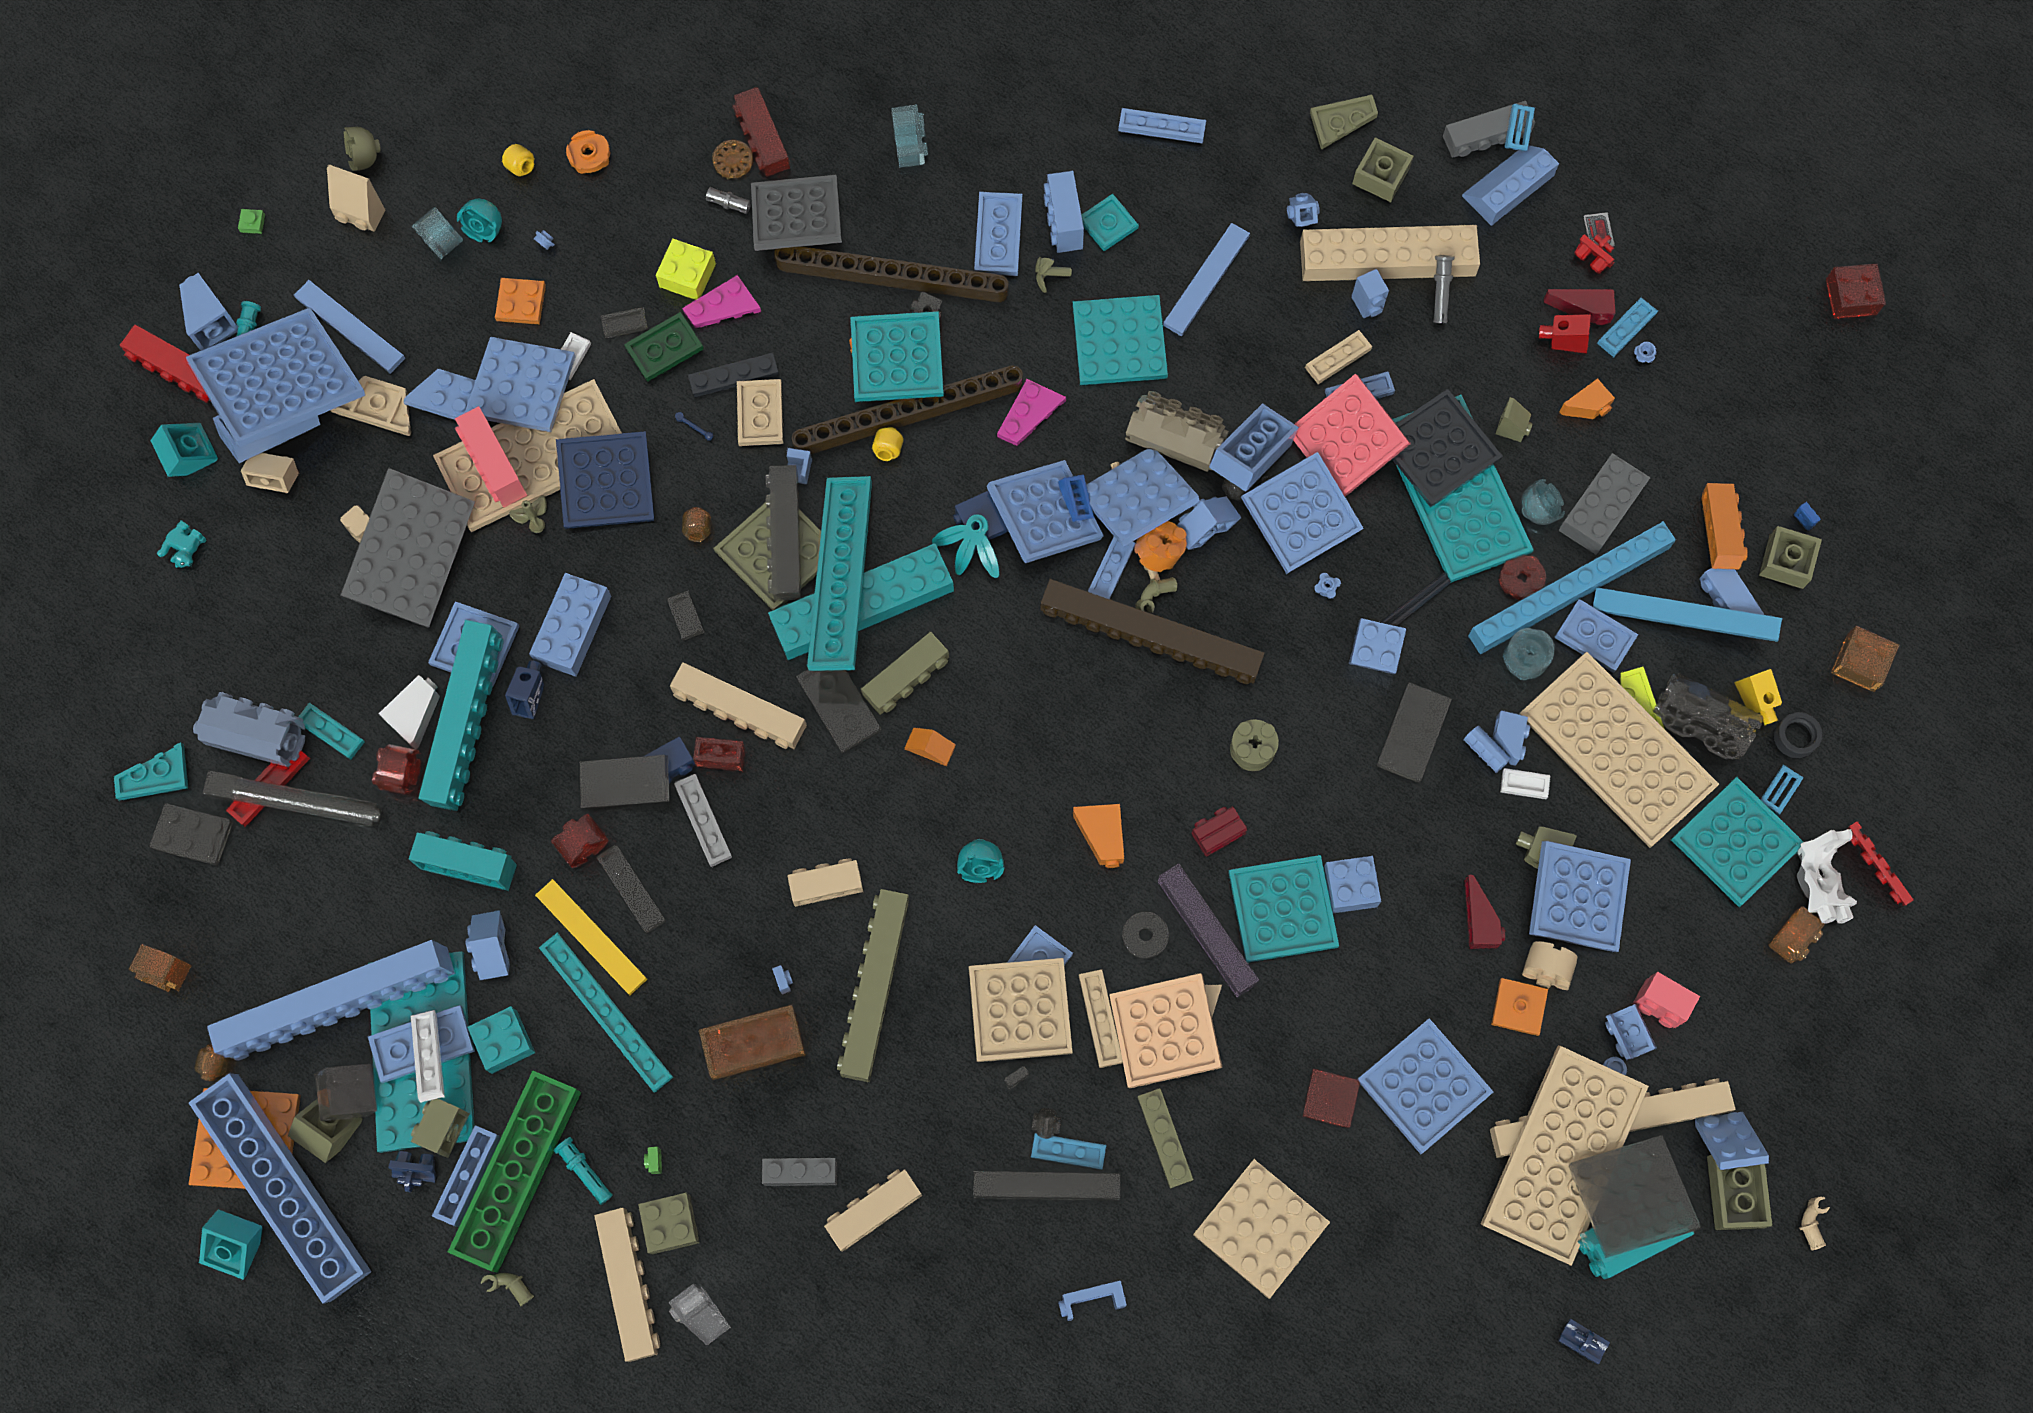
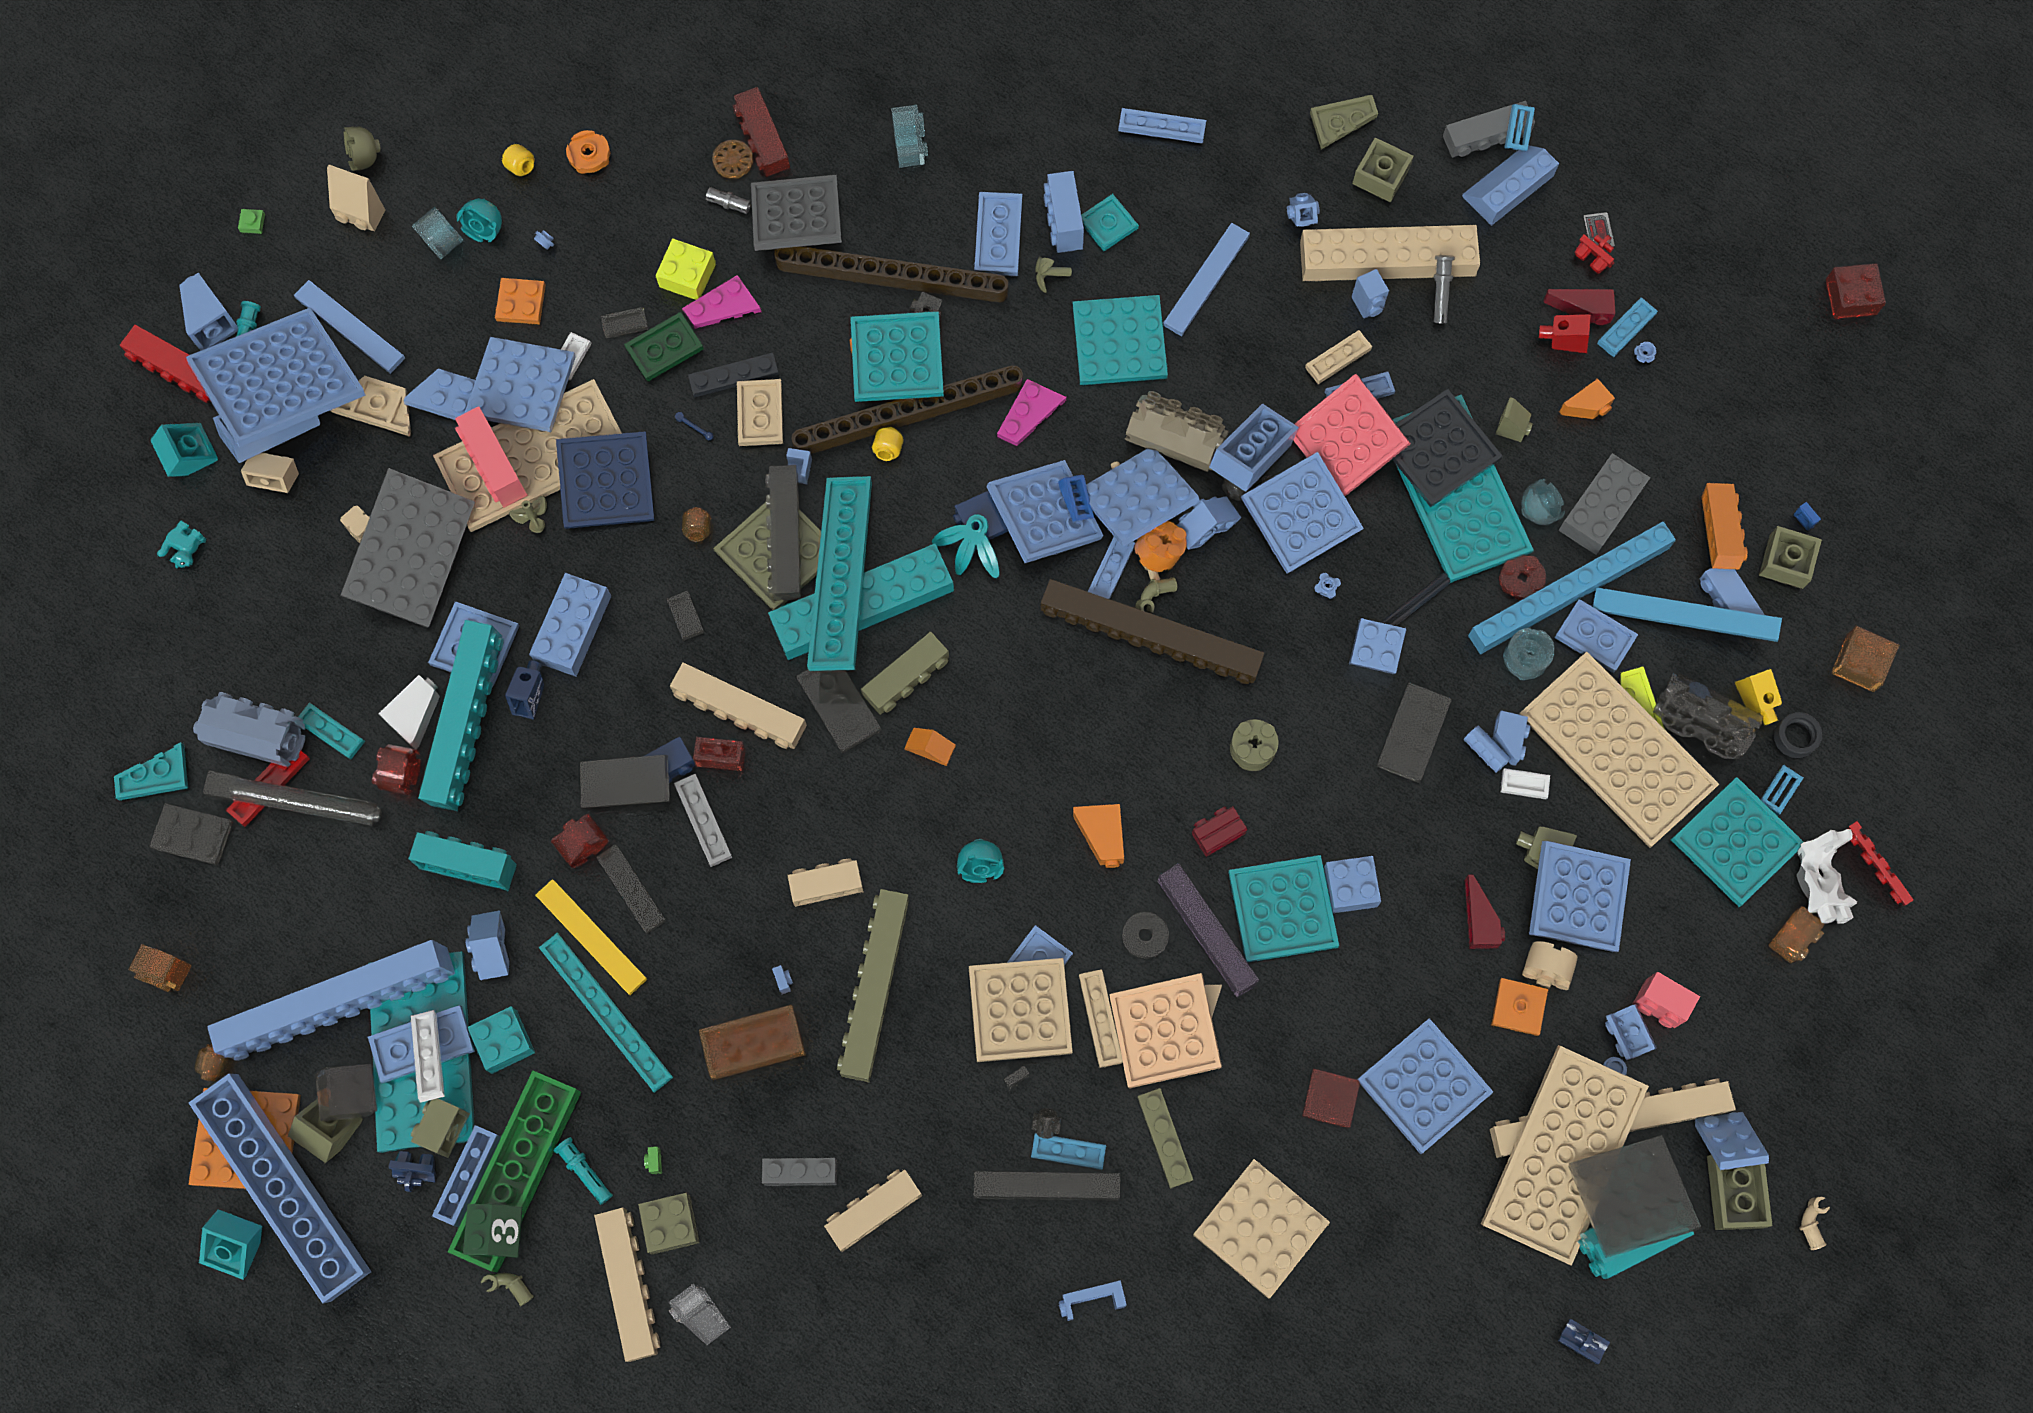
none -> dark green slope [463,1204,523,1258]

